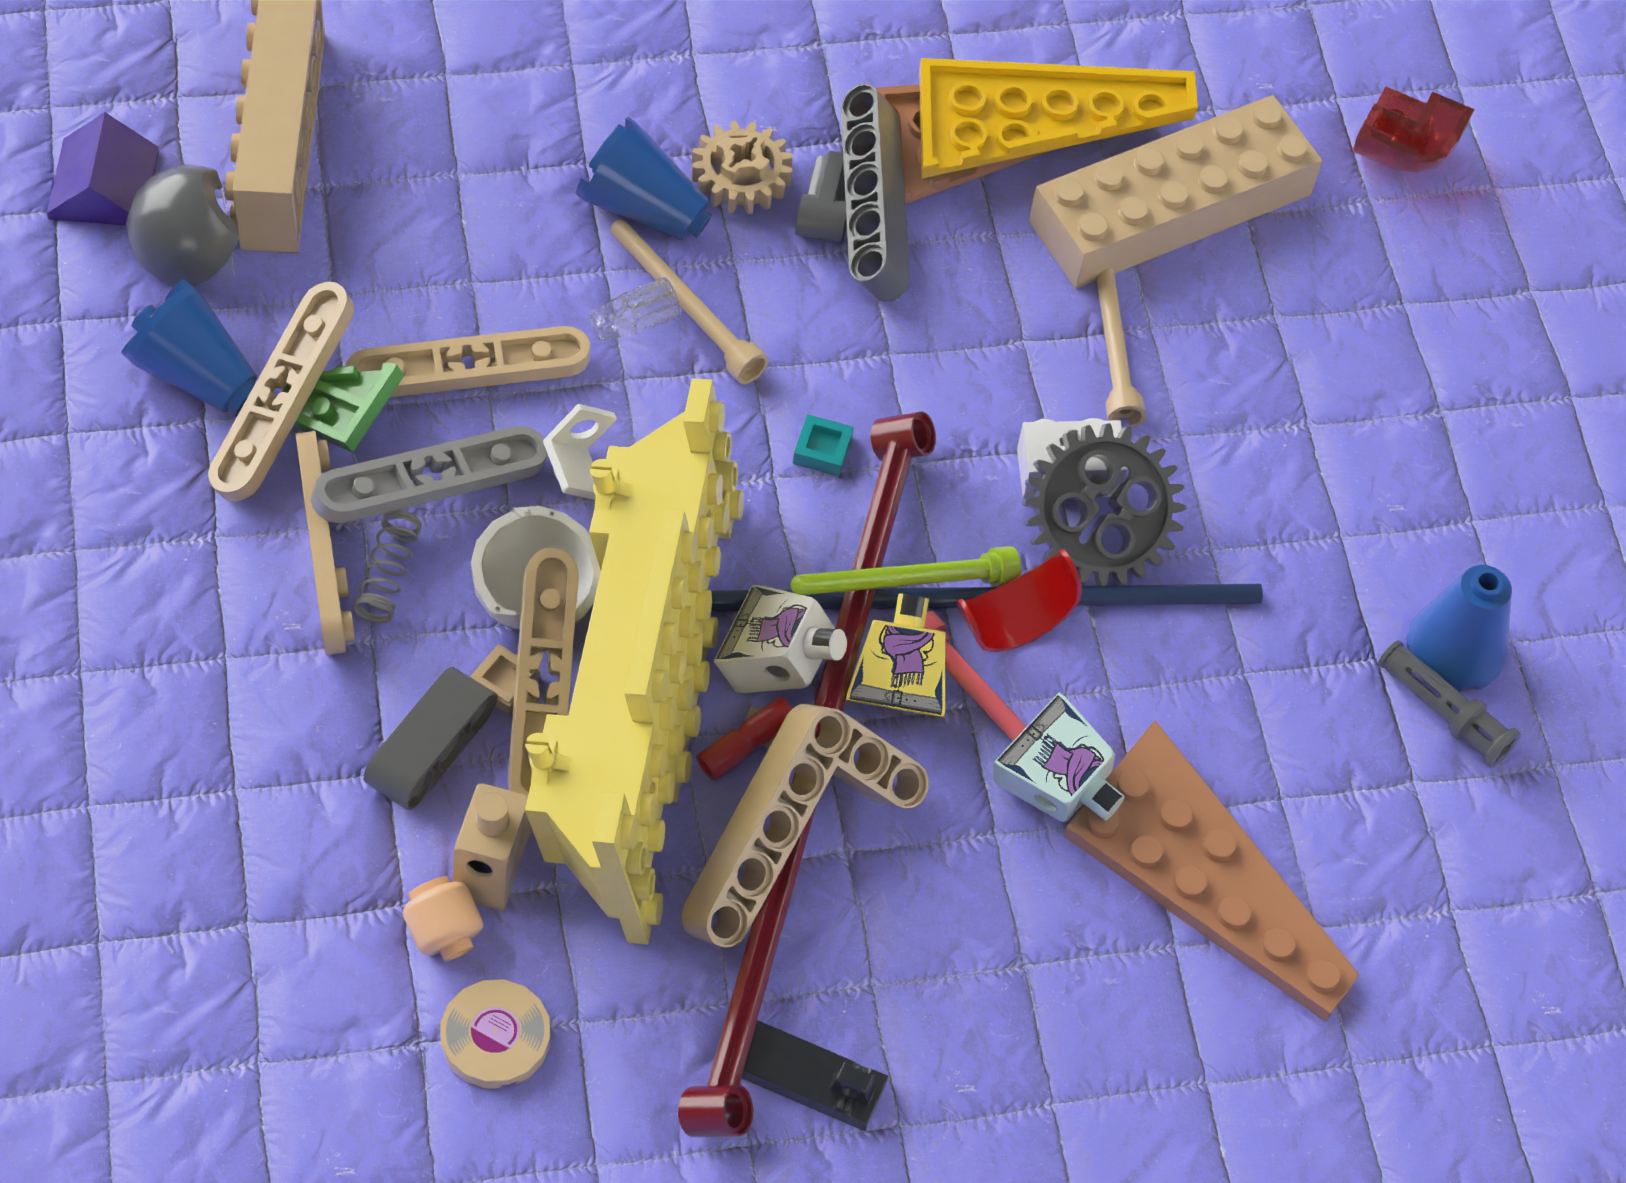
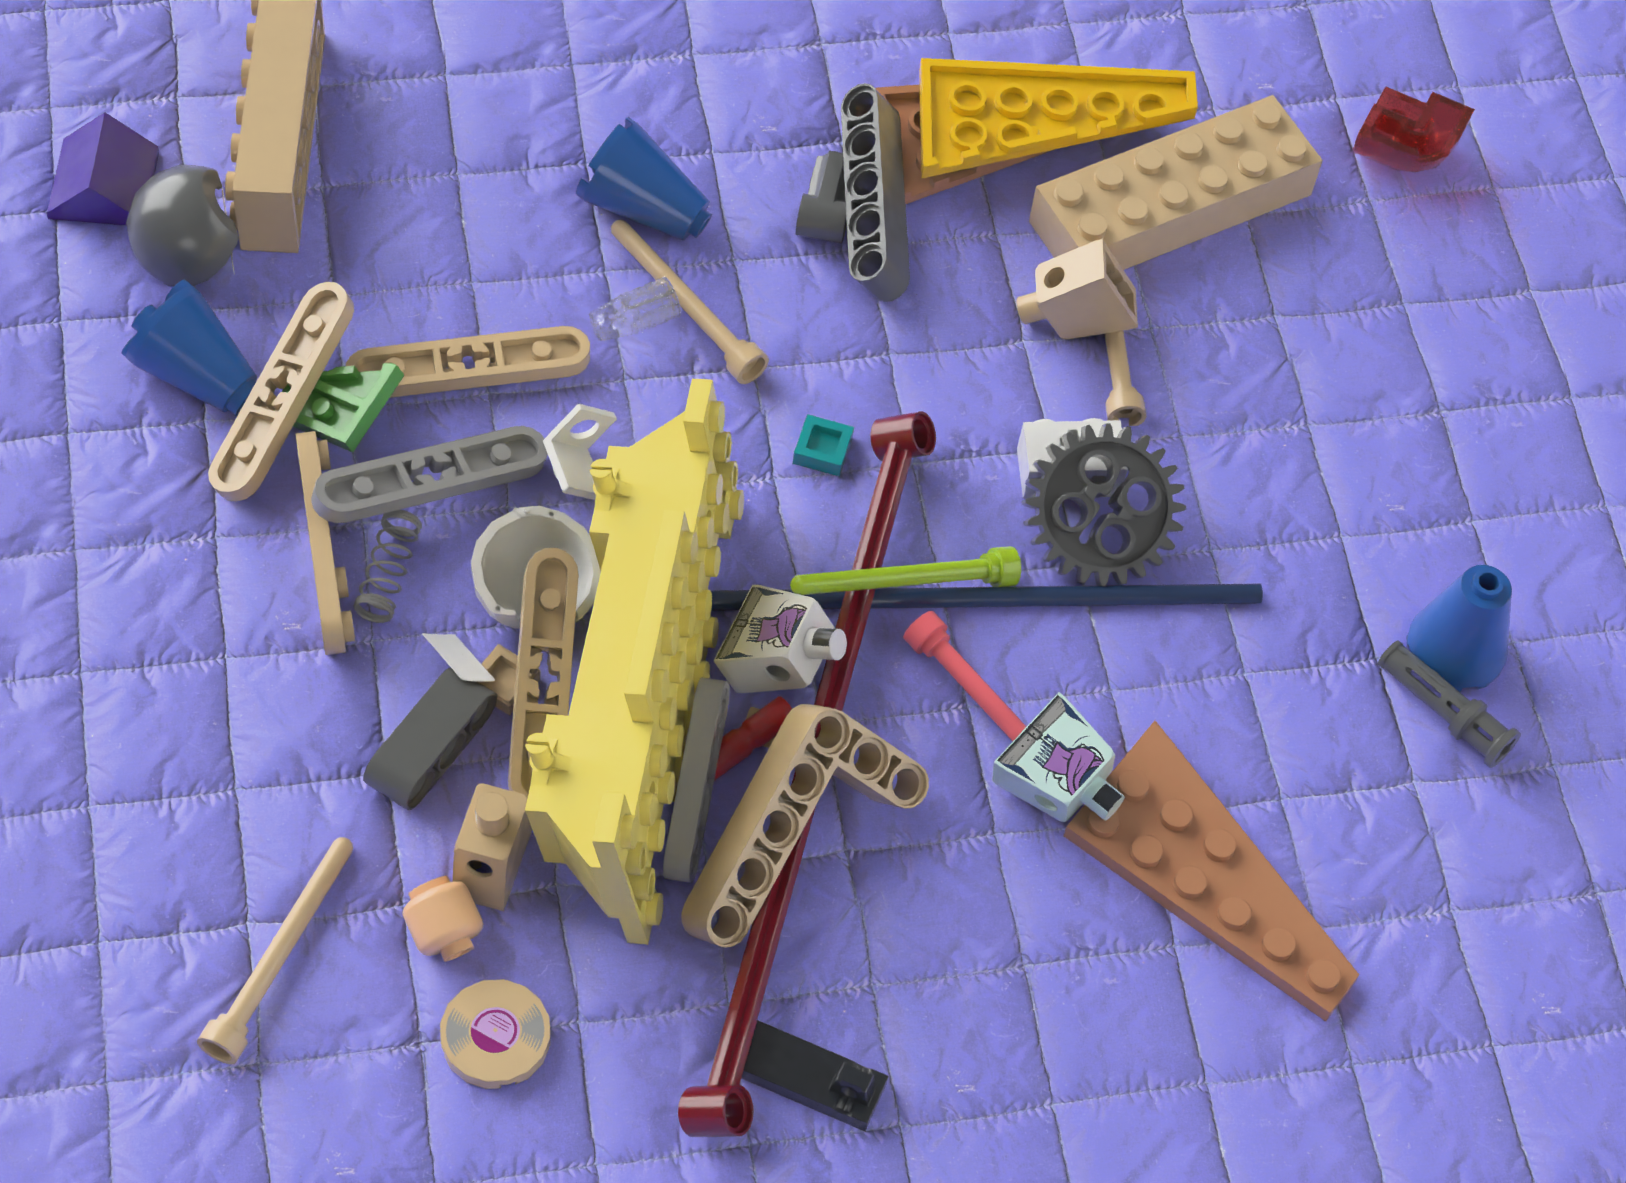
tan gear [691,121,793,214] -> none
torso [846,594,945,718] -> none
red piece [956,549,1082,652] -> none
none -> tan piece [197,837,353,1064]
none -> white sticker [422,633,495,682]
none -> light grey beam [663,677,730,883]
none -> tan torso [1017,239,1138,340]

